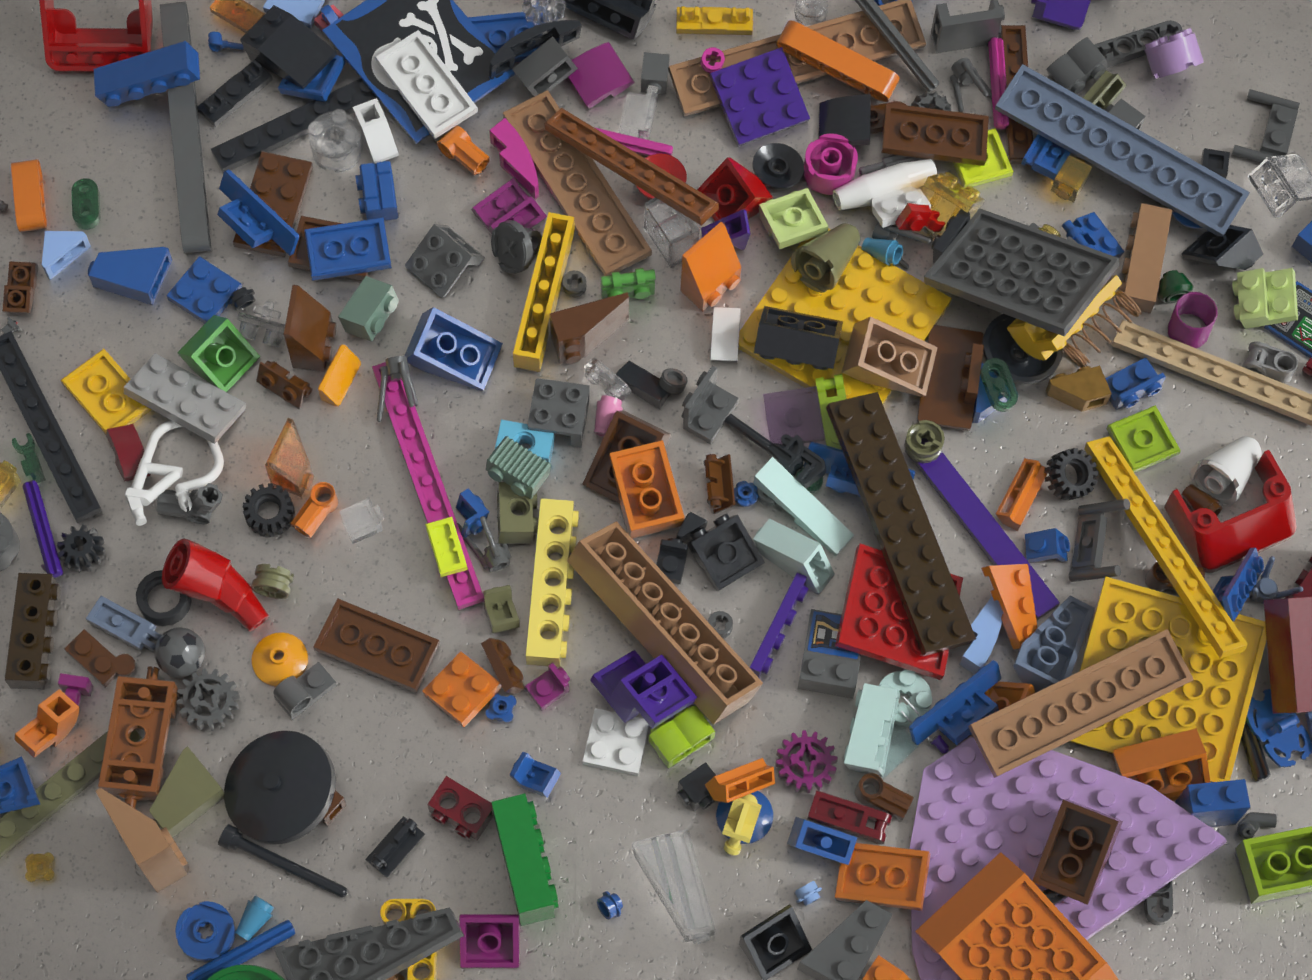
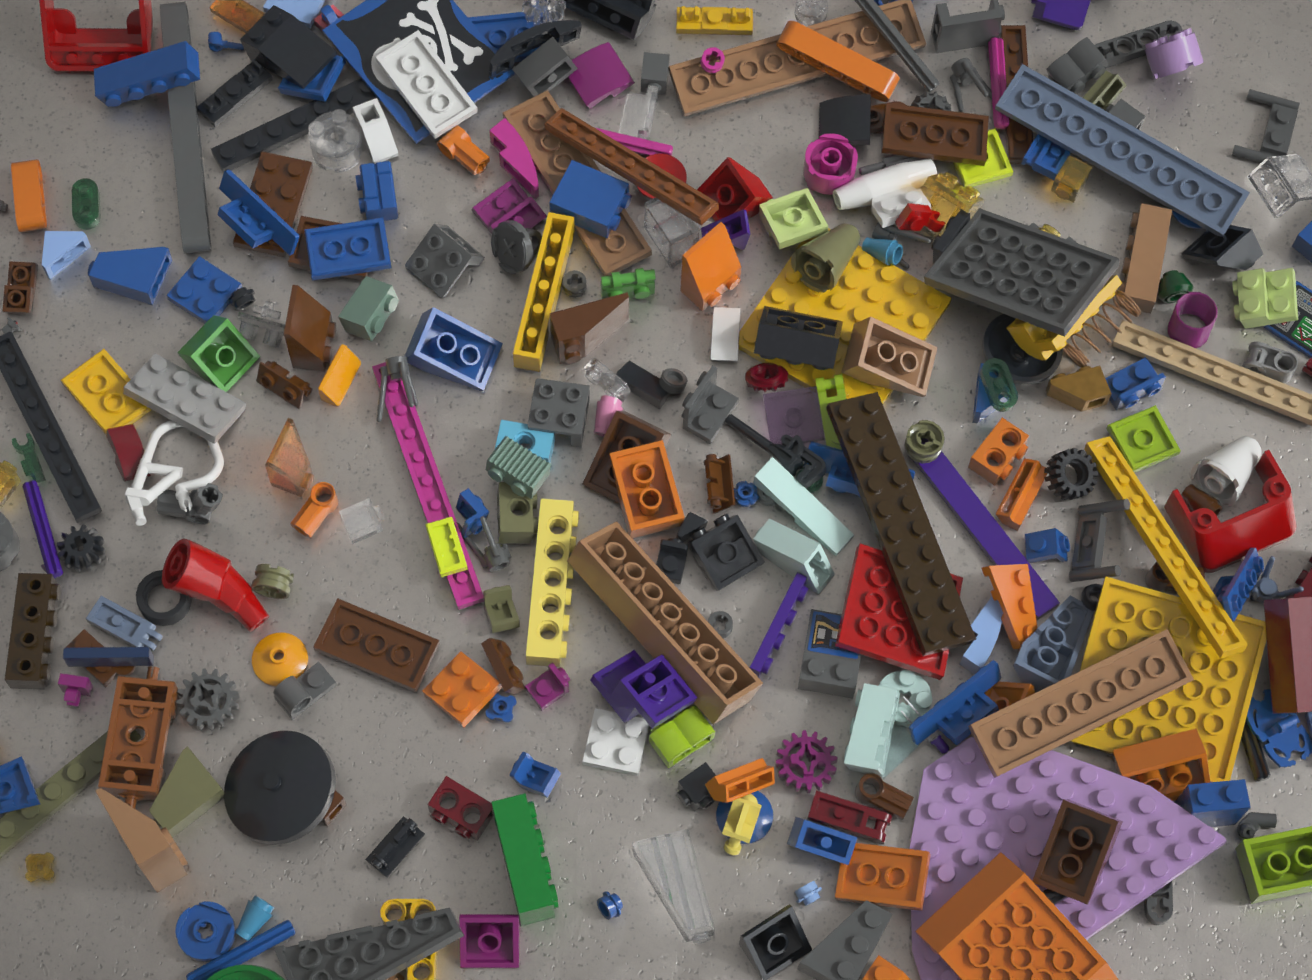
orange brick [14,689,79,758] -> none
dark grey piece [155,627,205,678] -> none
black piece [218,824,348,898] -> none
black tyre [242,483,295,537] -> none
dark purple plate [709,47,810,147] -> none
black dish [752,143,804,189] -> none
reddish brown bracket [917,325,984,431] -> none
blue plate [1062,212,1125,258] -> none
black plate [1201,148,1230,179] -> none
none -> dark blue tile [63,647,154,667]
none -> blue brick [549,160,632,238]
none -> dark red gear [745,363,788,393]
none -> orange brick [968,417,1029,486]
none -> black plate [1081,584,1102,611]

